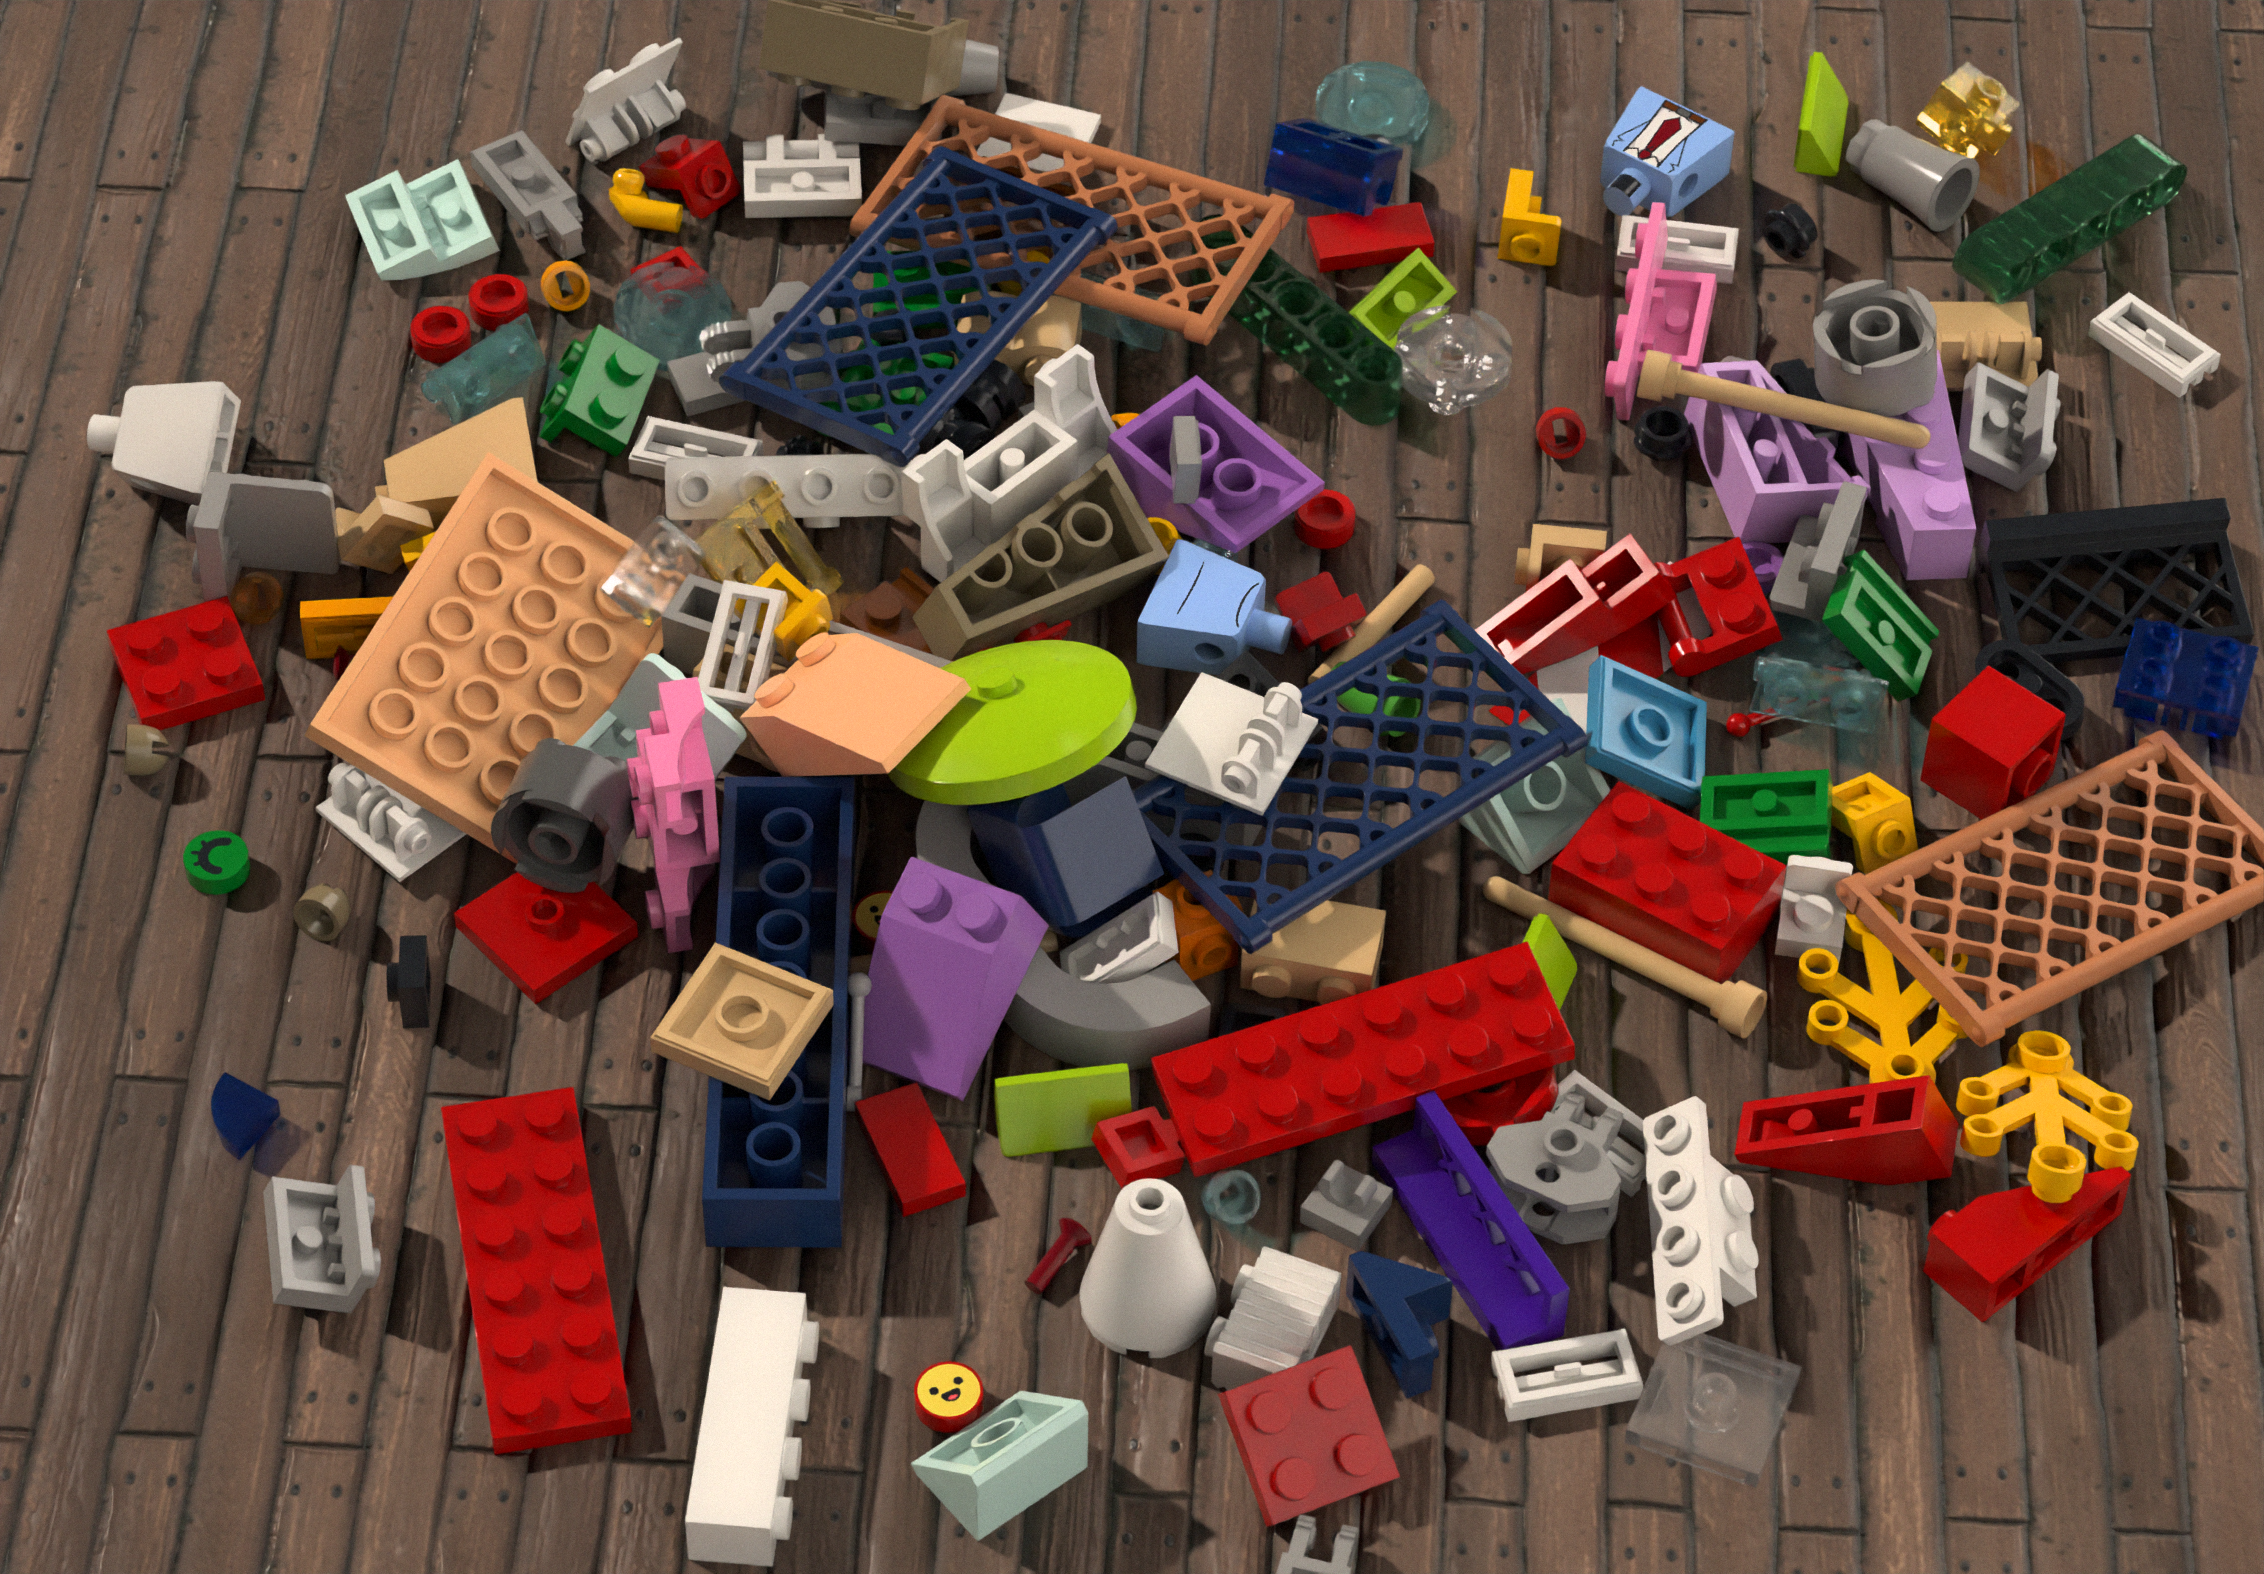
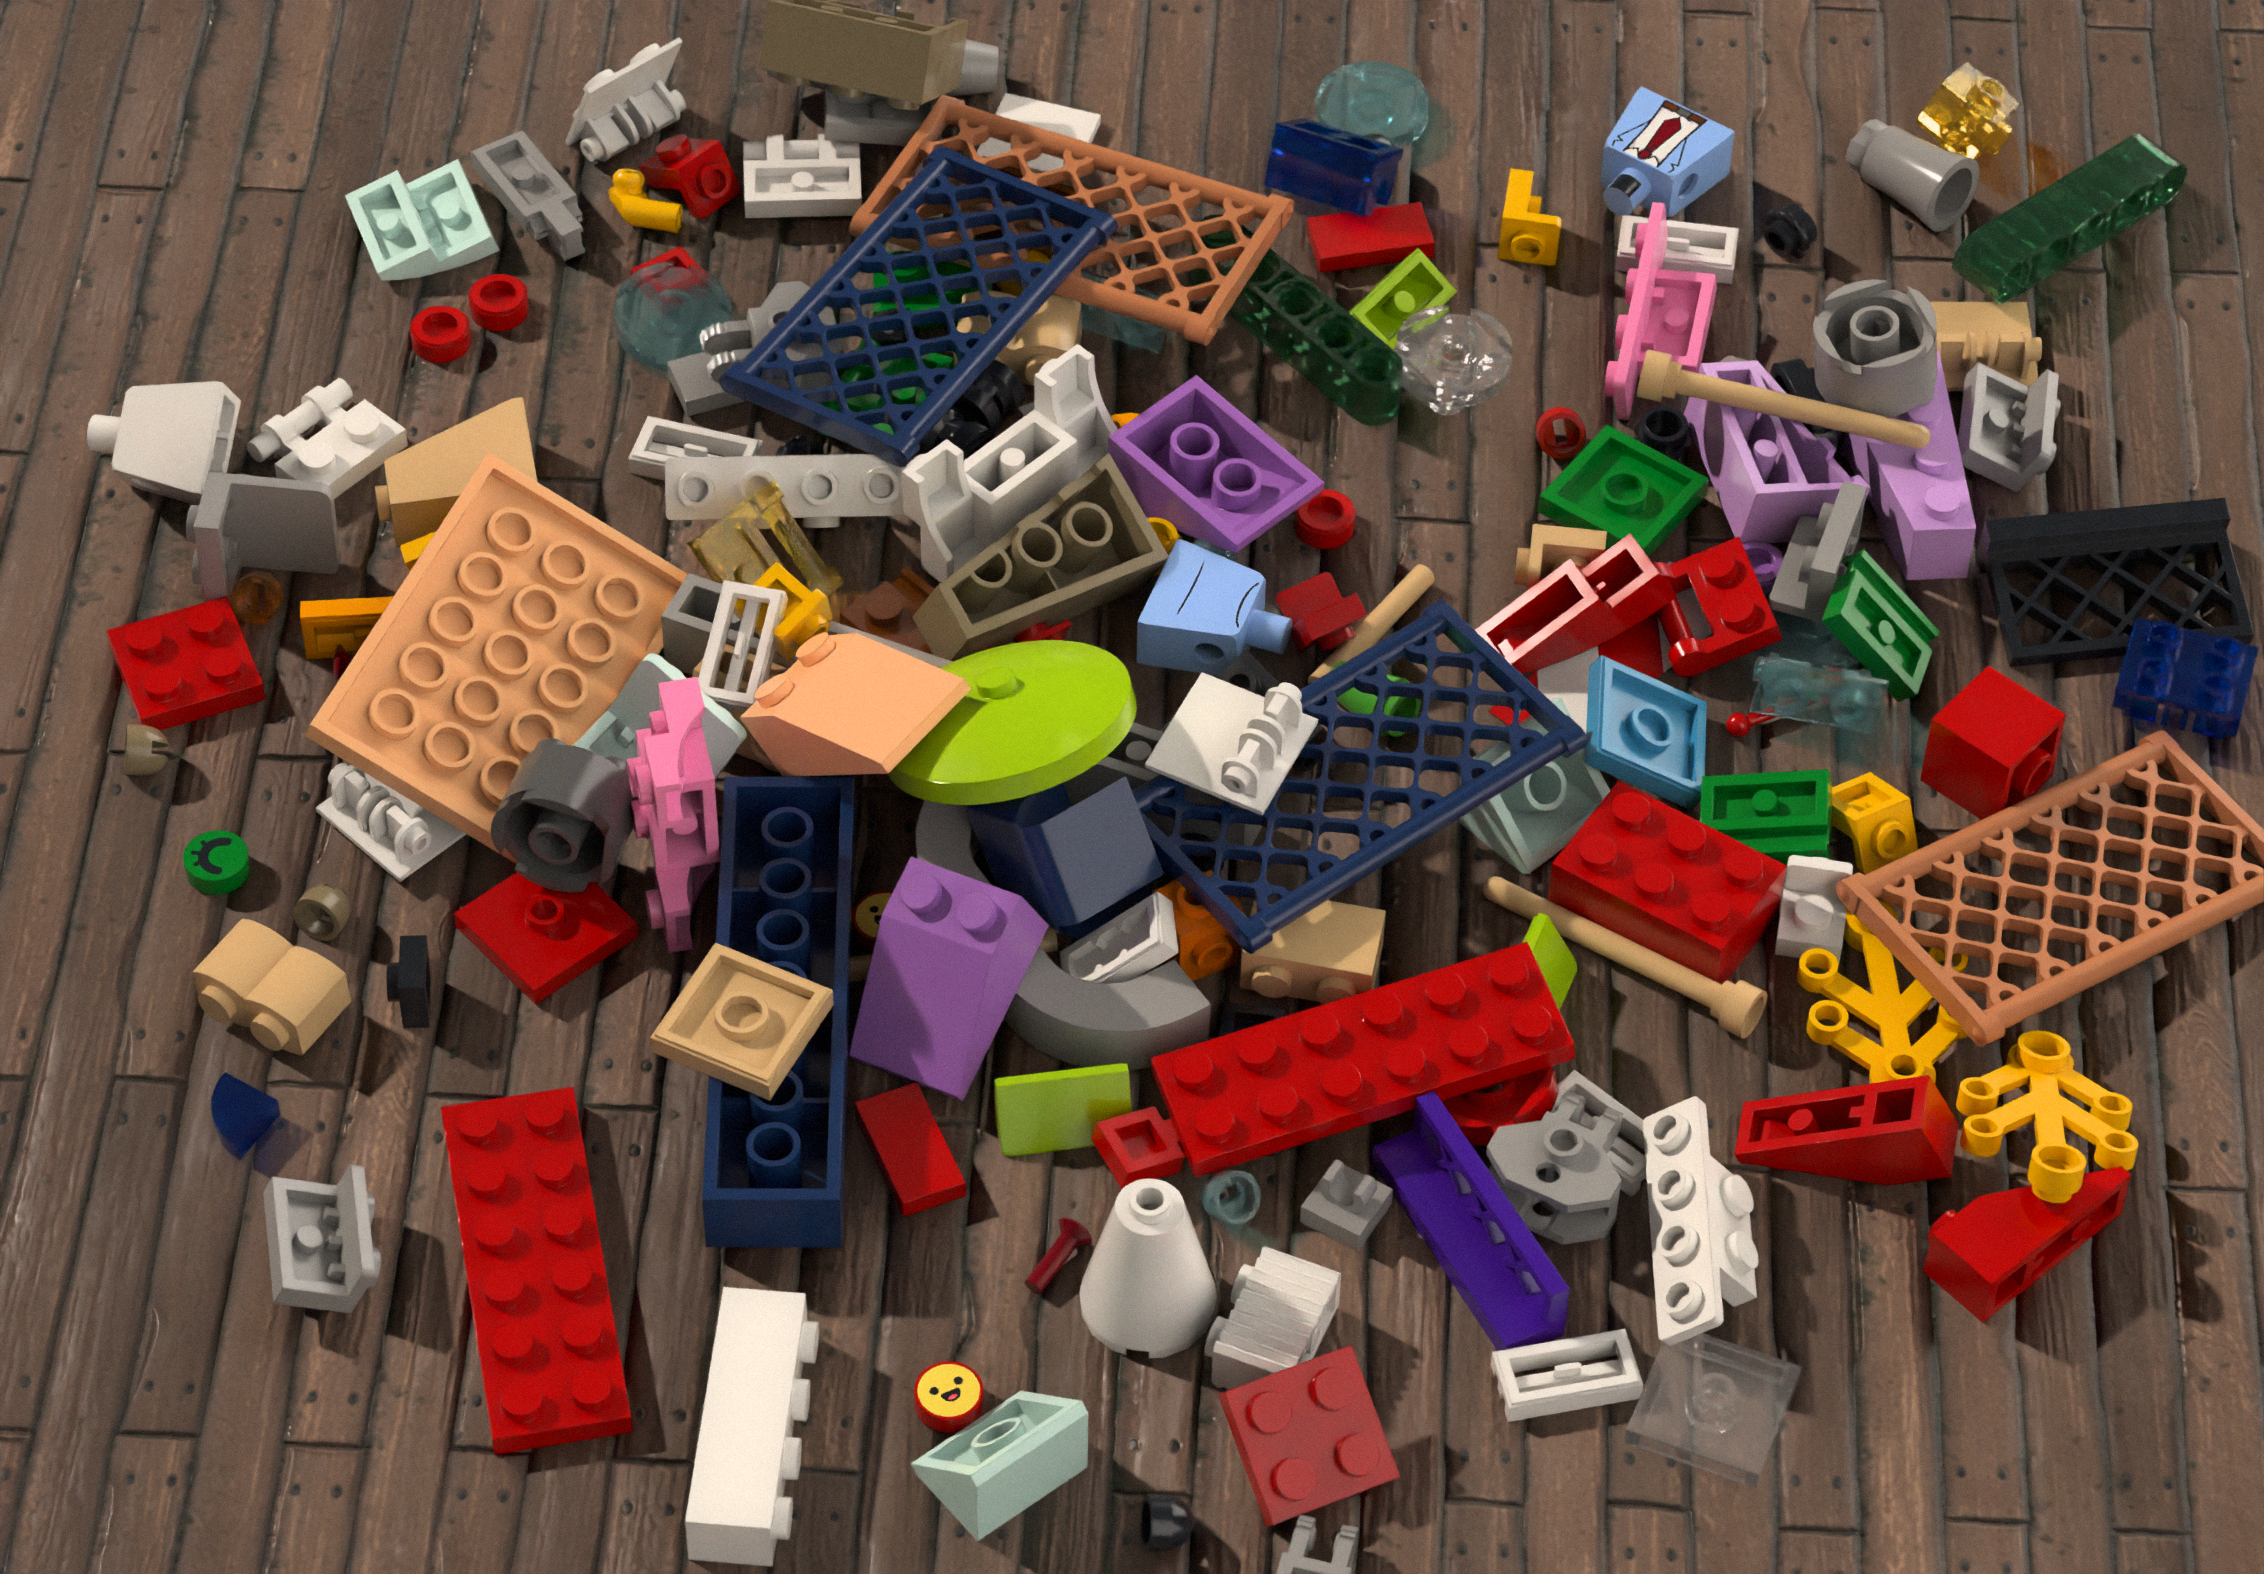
tan bracket [335,495,434,574] -> none
clear light blue hinge [421,313,547,425] -> none
green bracket [539,324,660,457] -> none
light orange hinge [541,261,590,311] -> none
clear bracket [600,516,706,628] -> none
light grey hinge [847,972,872,1112] -> none
light grey tile [1170,416,1202,504] -> none
dark blue slope [1346,1251,1453,1399] -> none
lime slope [1793,52,1849,177] -> none
black plate [1975,639,2084,741] -> none
white tile [2088,292,2221,398] -> none
none -> tan brick [192,919,351,1055]
none -> white plate [247,378,408,499]
none -> black hinge [1140,1494,1195,1552]
none -> green plate [1538,425,1709,557]

